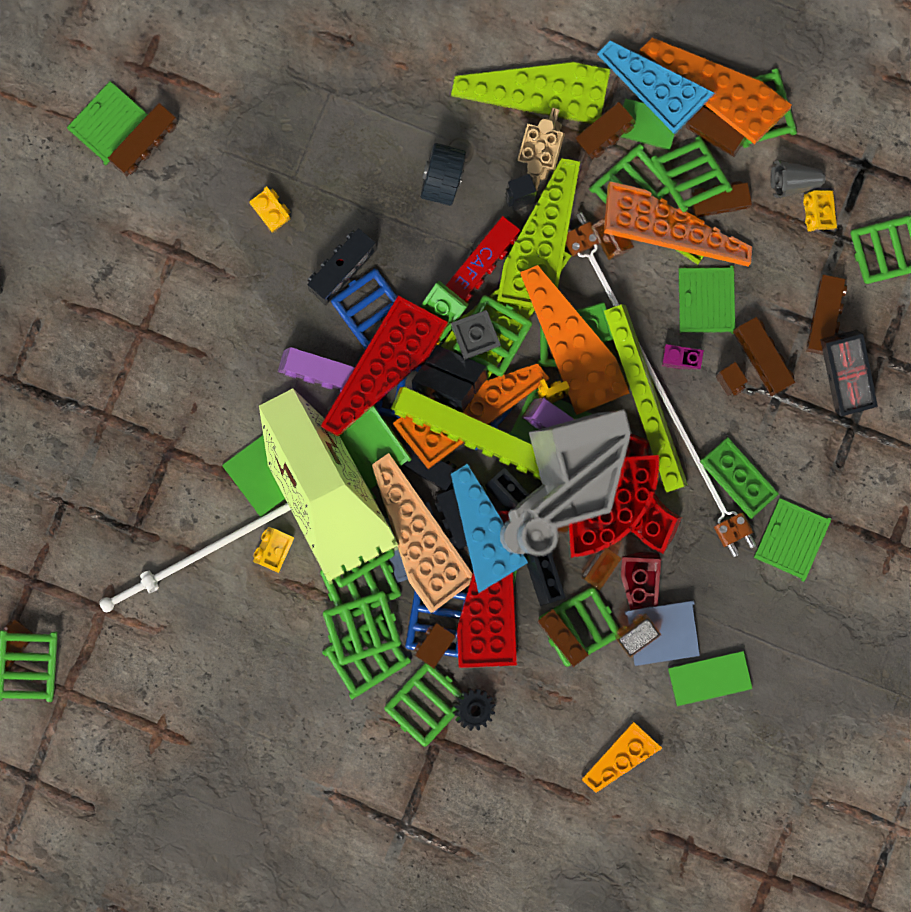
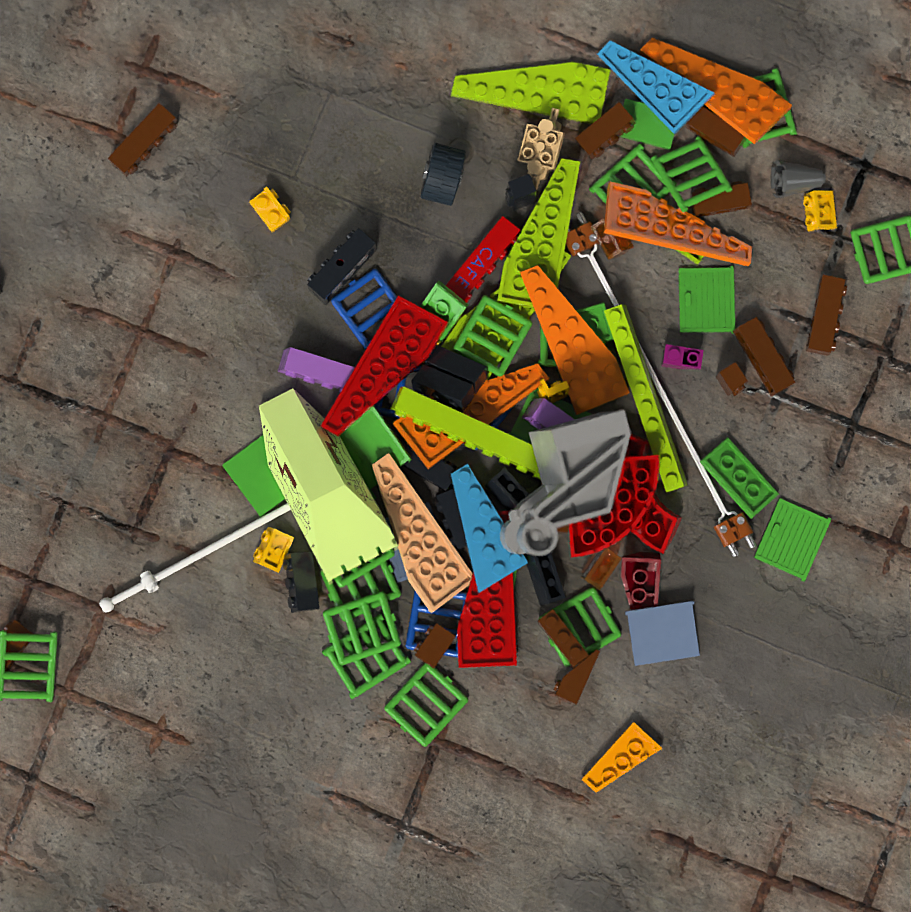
bright green piece [67,81,148,166] -> none
dark grey plate [450,310,501,360] -> none
black gear [452,687,495,731] -> none
brick [615,613,661,657] -> none
bright green tile [668,651,752,706] -> none
brick [820,330,878,417] -> none
none -> black brick [283,551,320,613]
none -> reddish brown slope [553,650,600,705]

